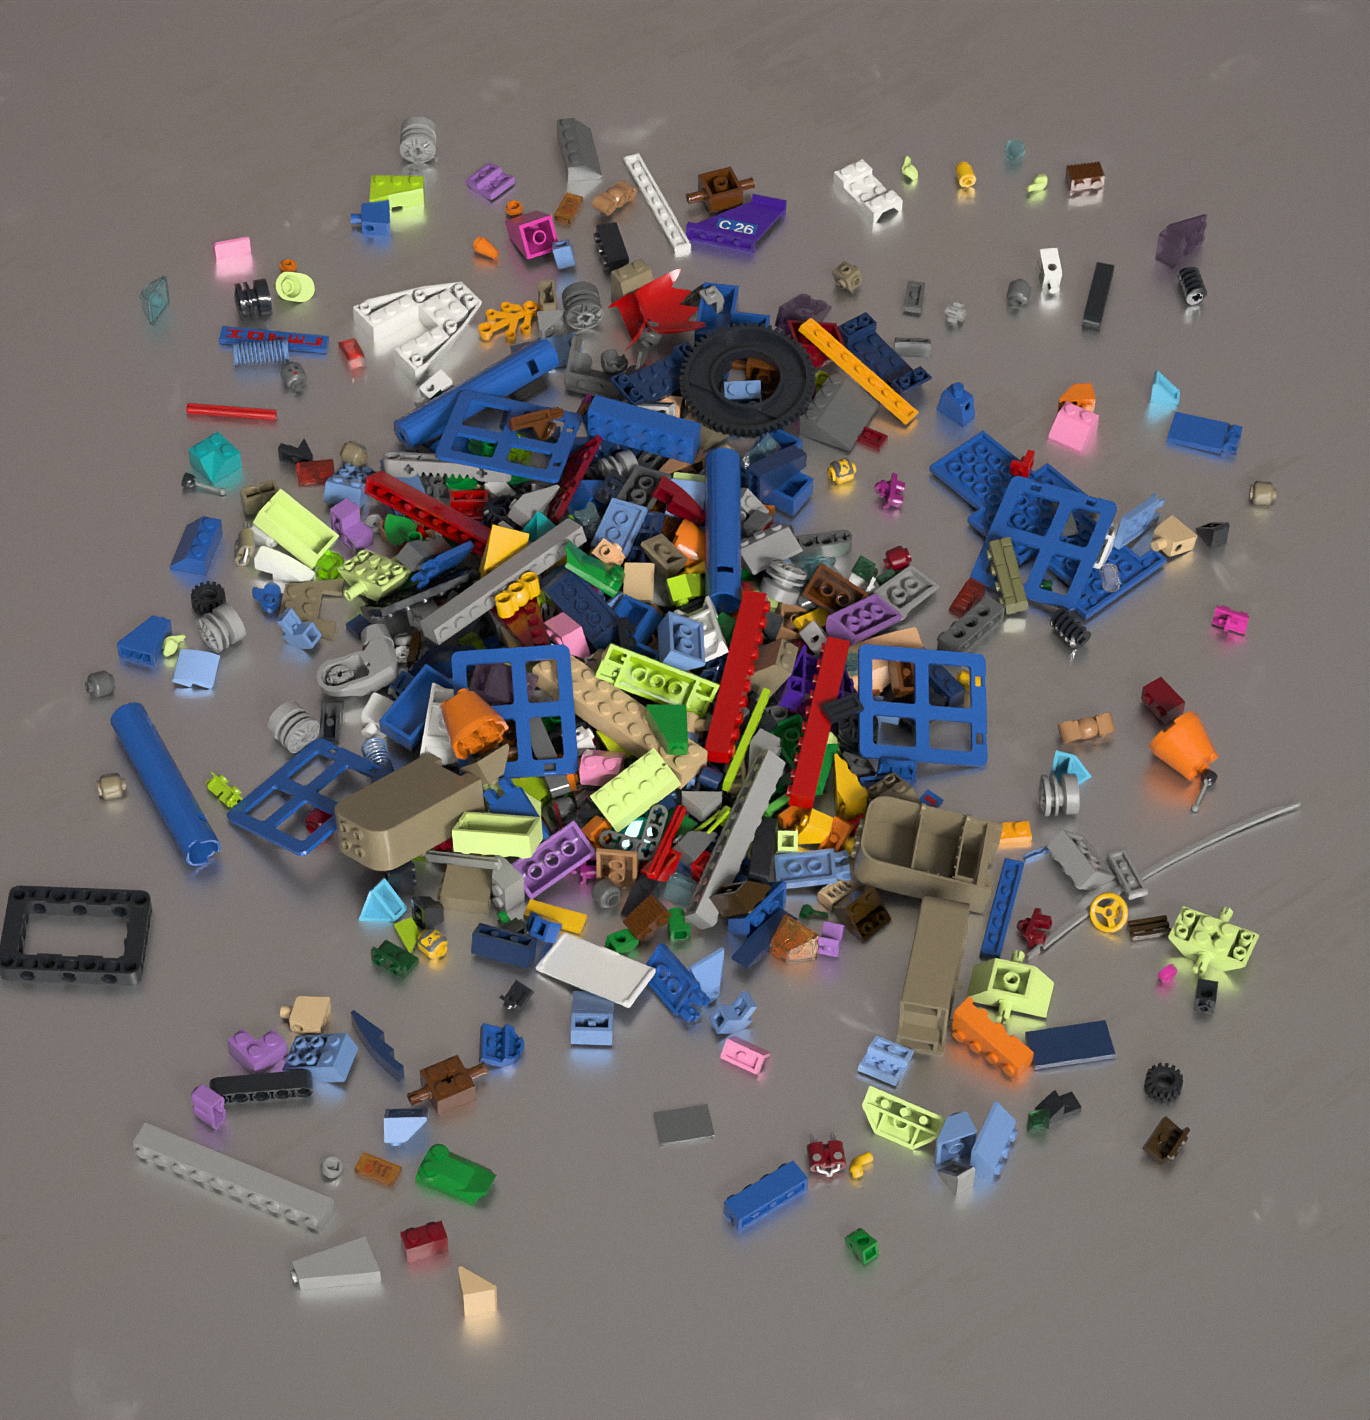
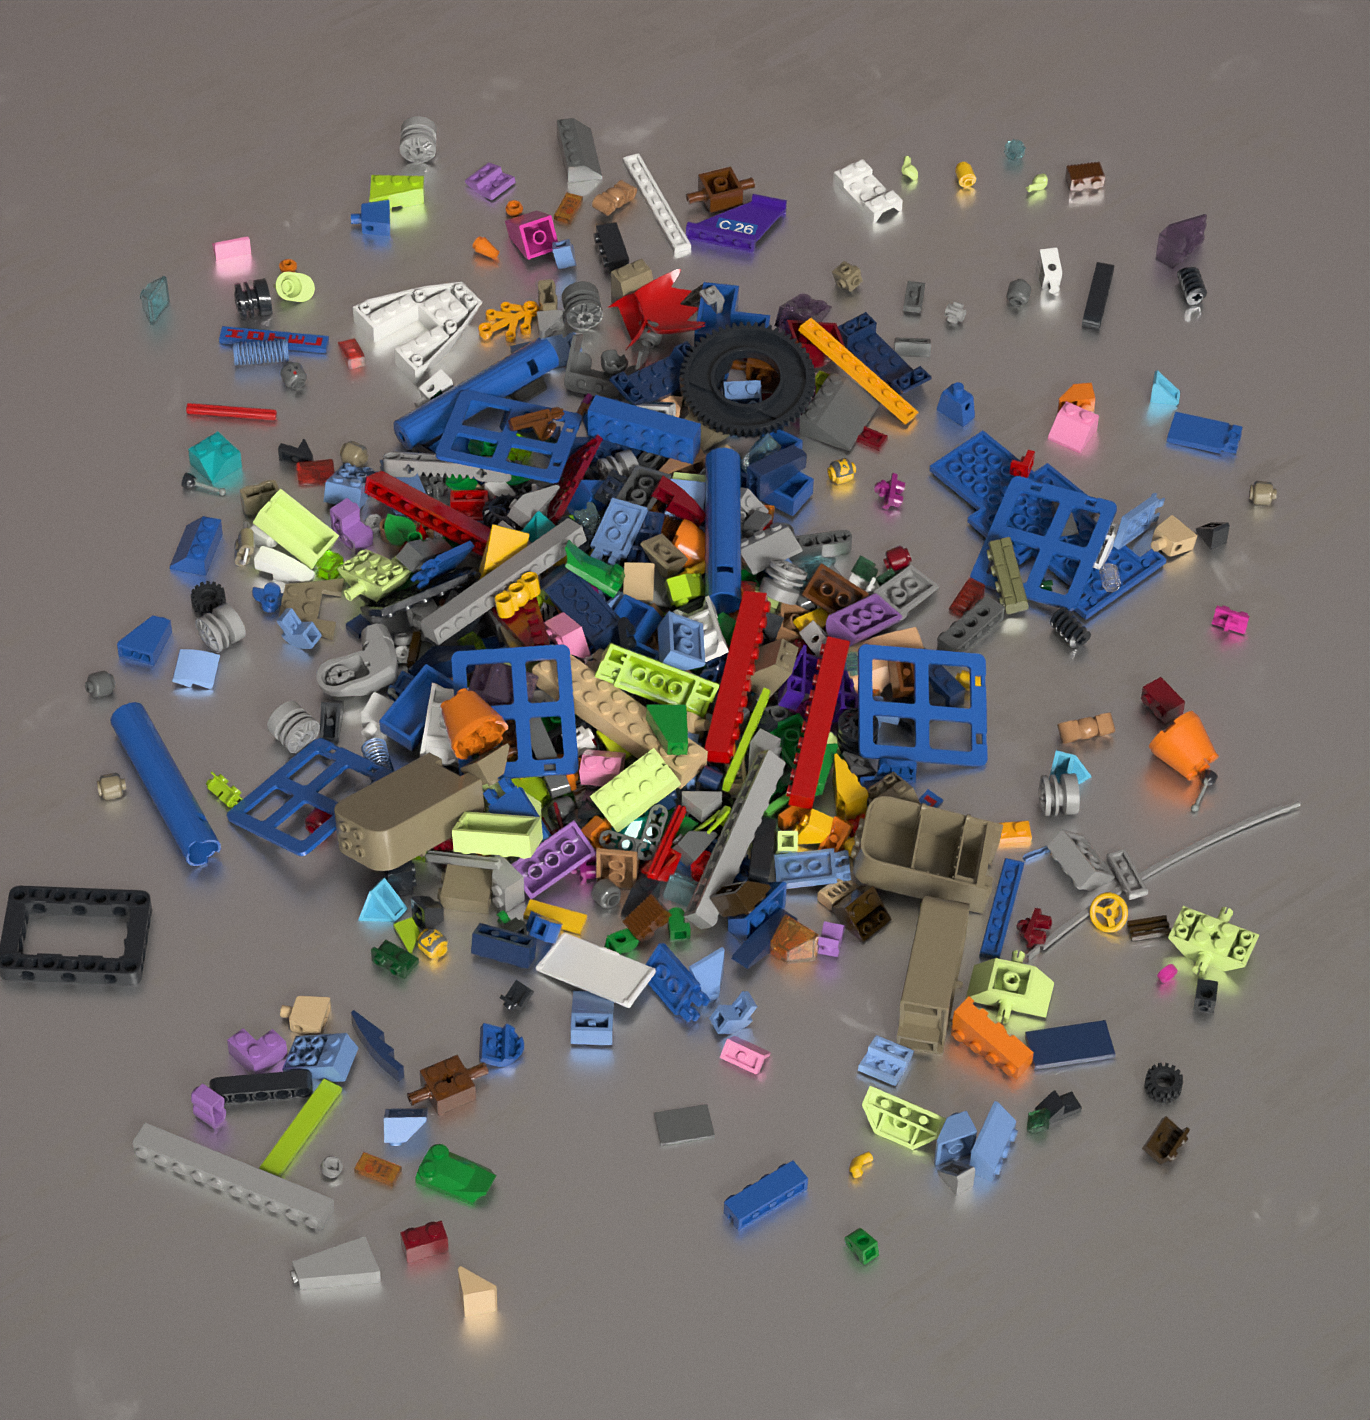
yellowish green animal [162,633,186,657] -> none
light nougat brick [592,538,625,566] -> none
dark green hand [799,904,829,920] -> none
dark red piece [806,1131,846,1177] -> none
black tile [820,693,864,725] -> none
none -> lime tile [259,1079,342,1177]

